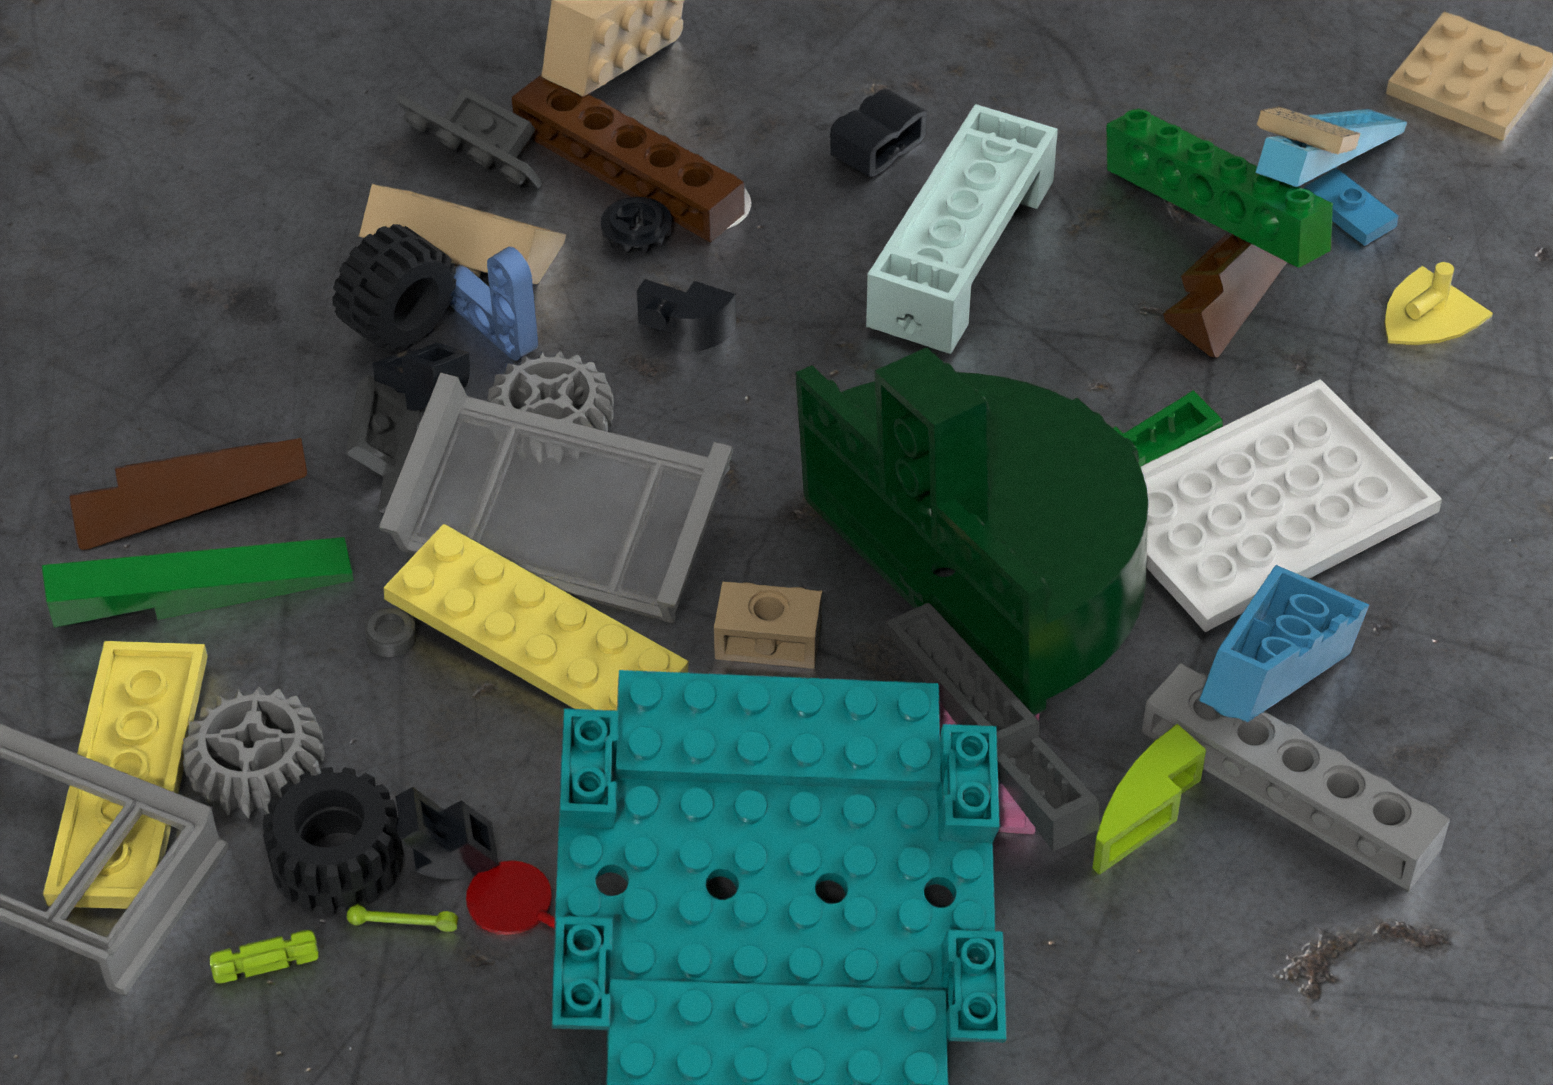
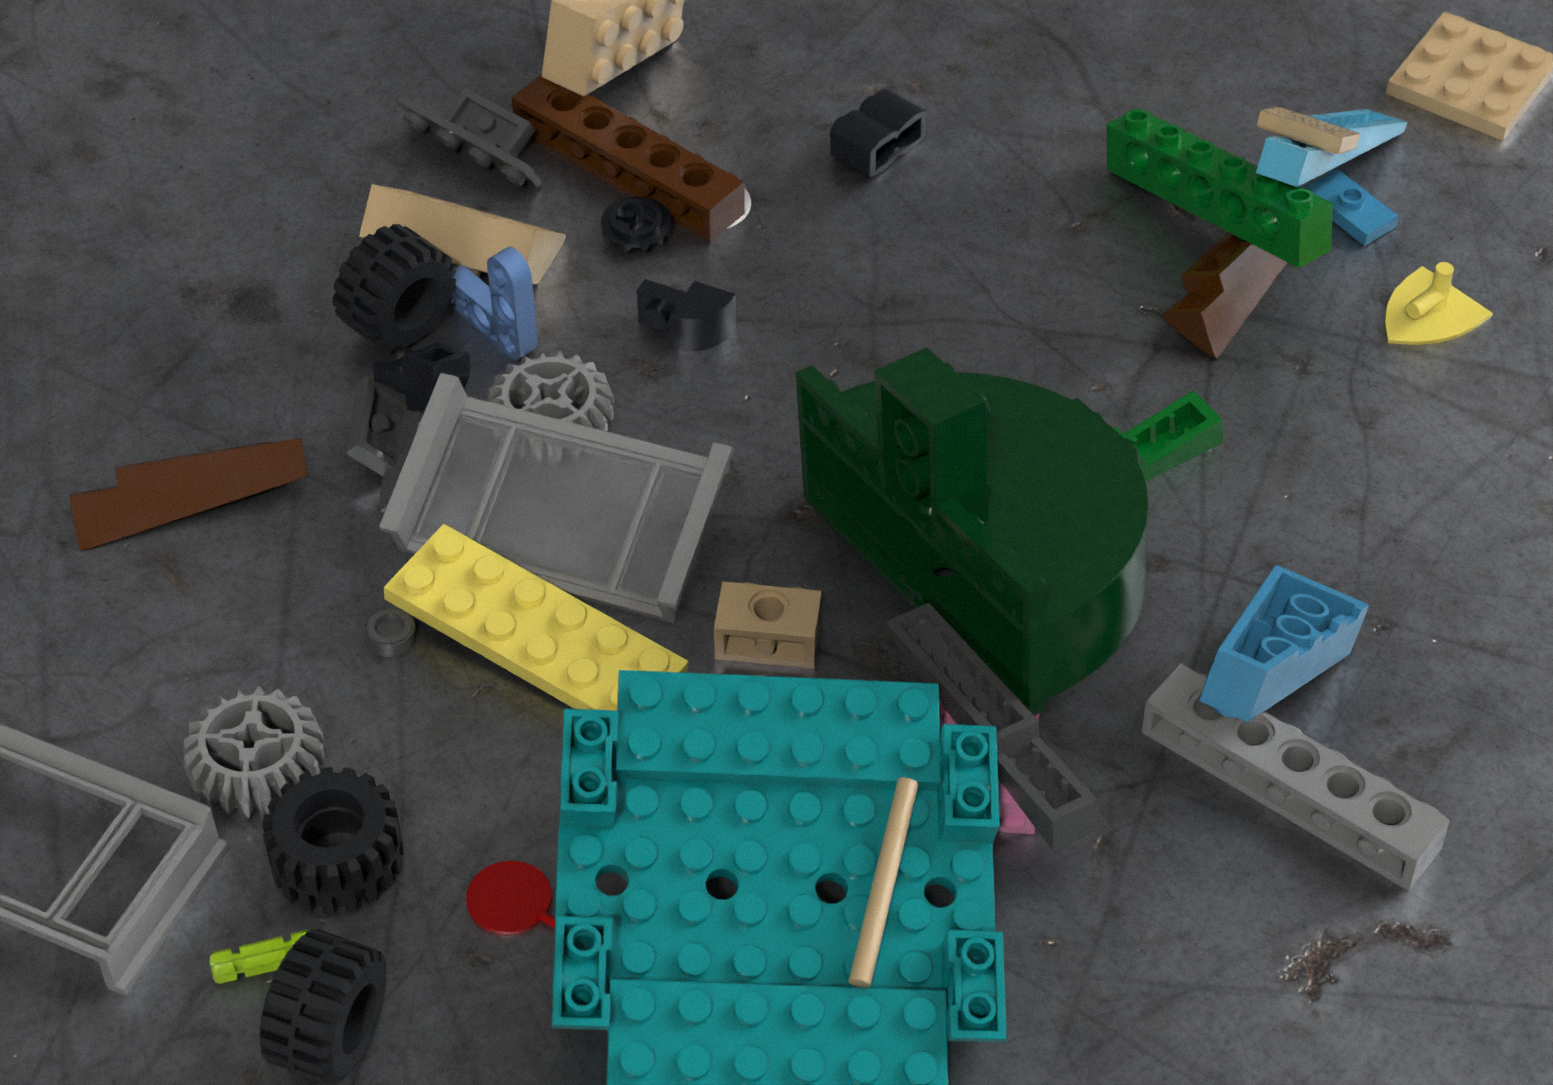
green slope [42,537,354,628] -> none
light yellow plate [43,641,208,909] -> none
lime hinge [347,905,459,932] -> none
black brick [395,787,499,880] -> none
light aqua plate [866,104,1058,354] -> none
lime slope [1092,724,1206,875] -> none
white plate [1141,379,1442,632] -> none
none -> black tyre [260,929,386,1085]
none -> tan bar [848,777,919,988]

